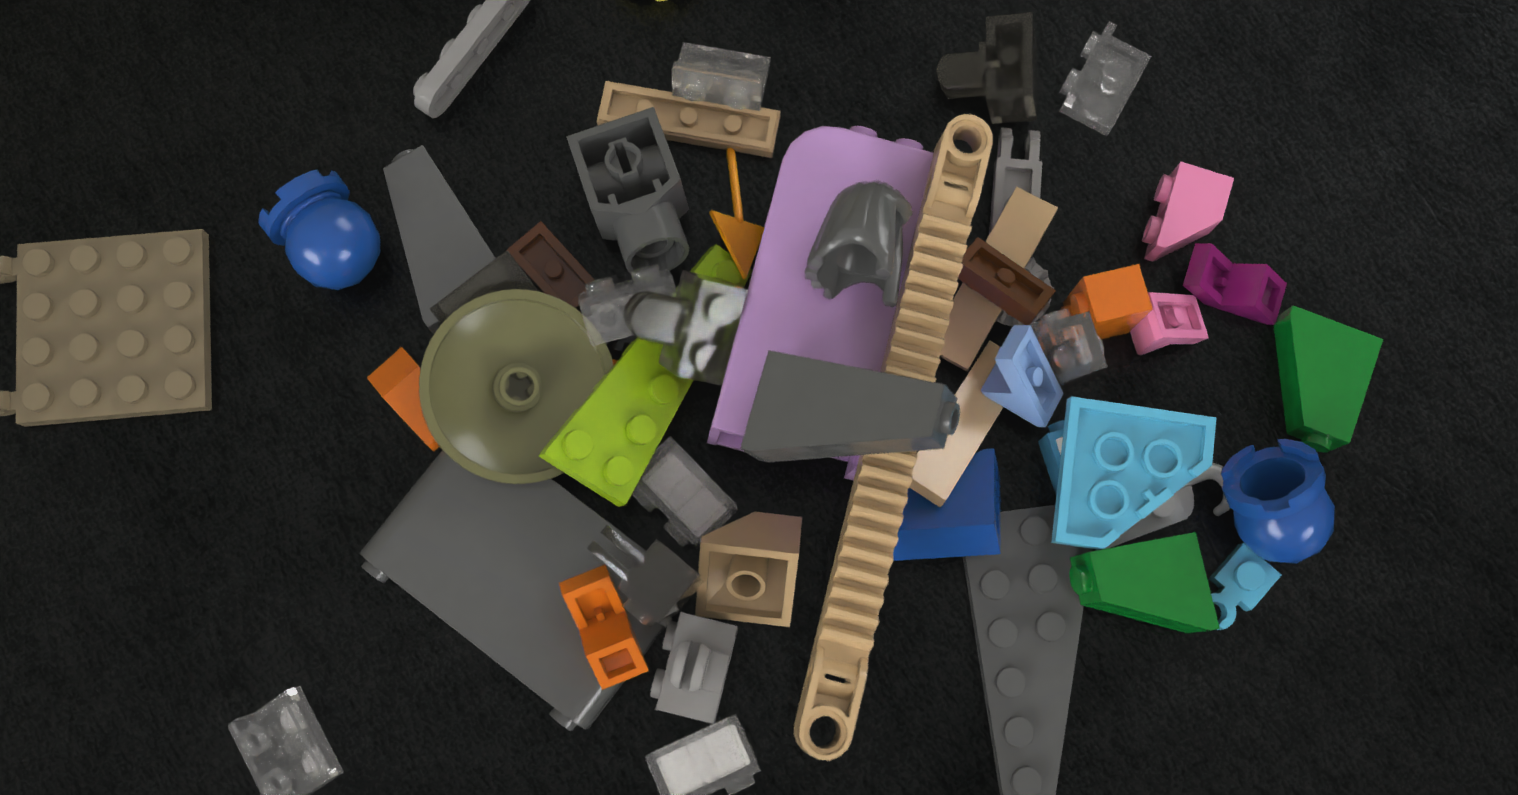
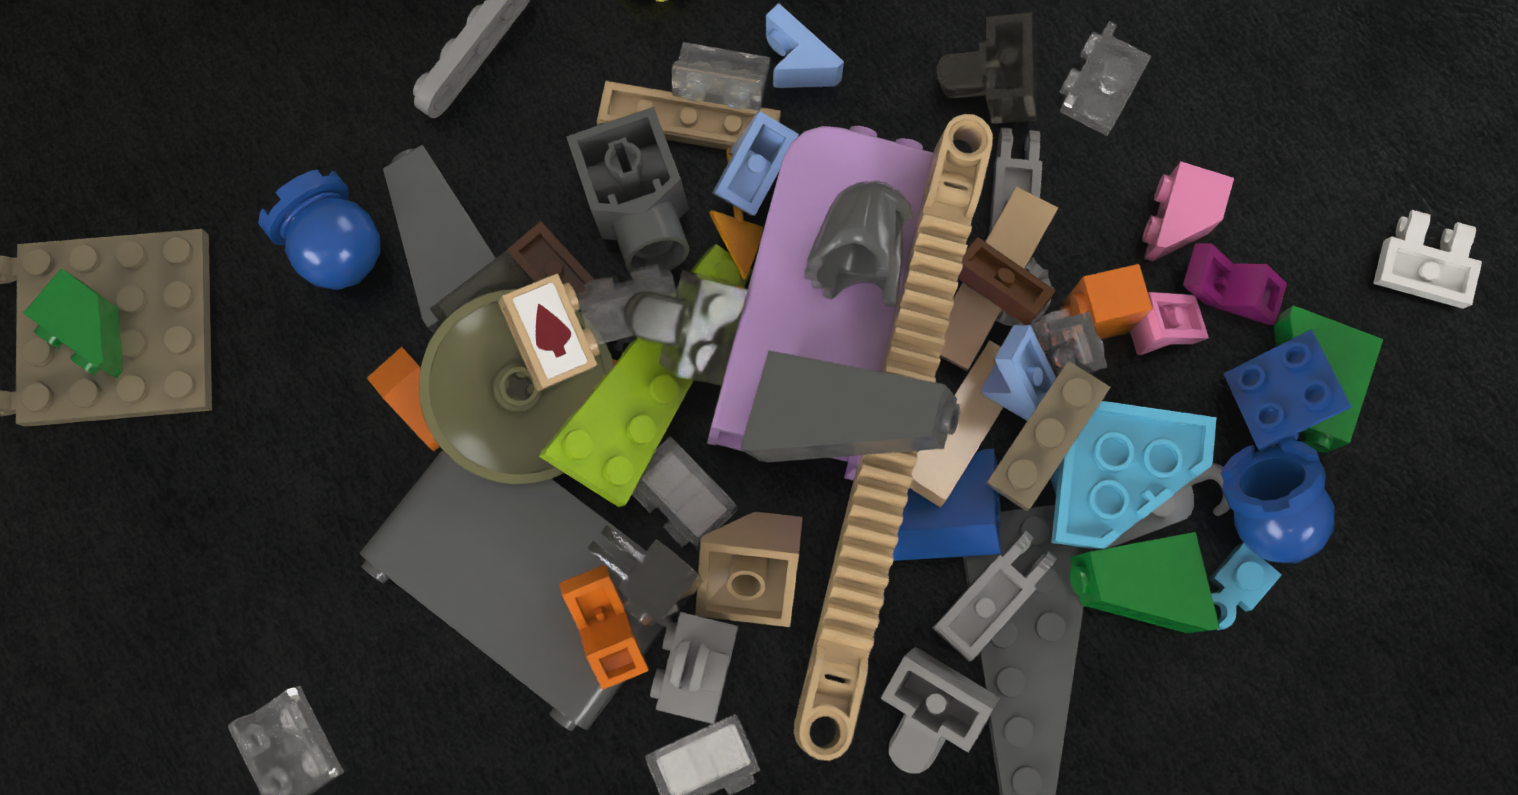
none -> green slope [23,268,123,378]
none -> brick [498,273,600,392]
none -> light blue slope [712,111,799,216]
none -> light blue slope [766,3,844,88]
none -> light grey brick [881,647,1000,773]
none -> light grey hinge [932,530,1057,662]
none -> dark tan plate [986,361,1110,512]
none -> blue hinge [1223,329,1352,451]
none -> white plate [1373,210,1482,309]

